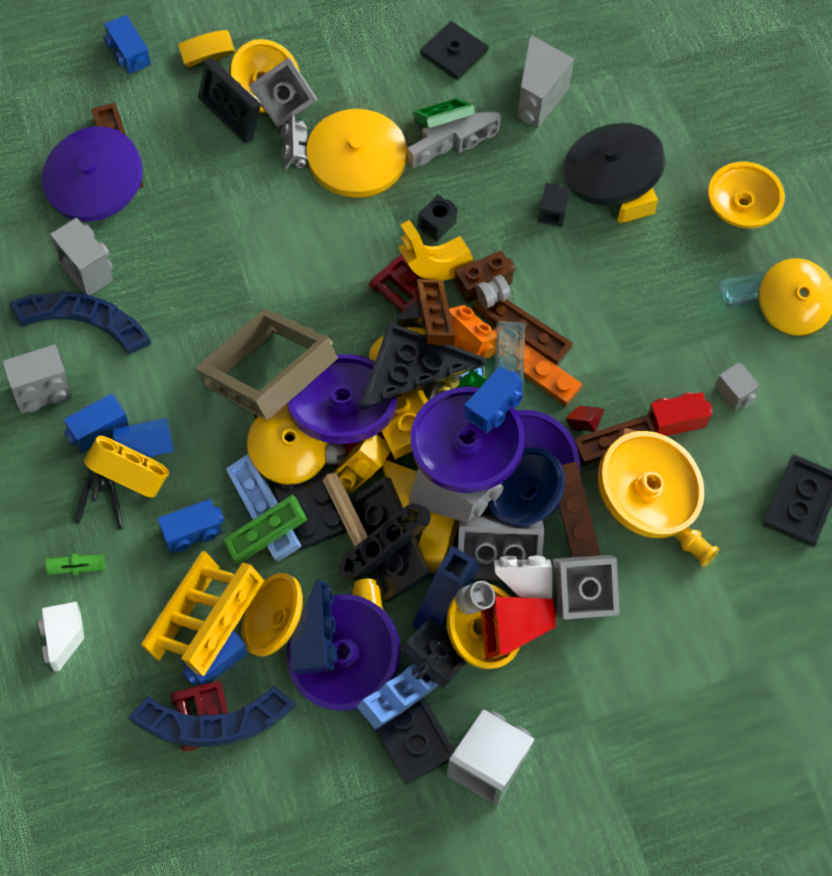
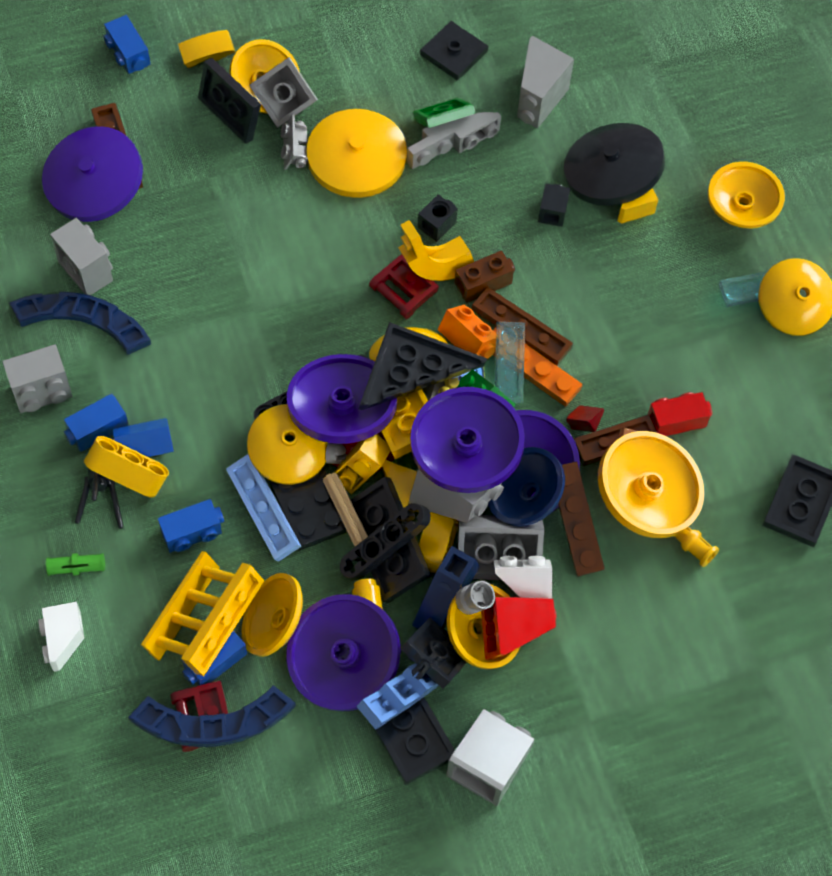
dark tan window [195,309,338,421] -> none
bright green tile [223,495,307,564] -> none
dark blue slope [290,580,337,674] -> none
black slope [397,302,424,328] -> none
reddish brown plate [416,279,455,346] -> none
blue brick [465,366,524,434] -> none
light grey wheel [475,275,511,309] -> none
light grey brick [553,555,620,620] -> none
light grey brick [714,362,760,411] -> none

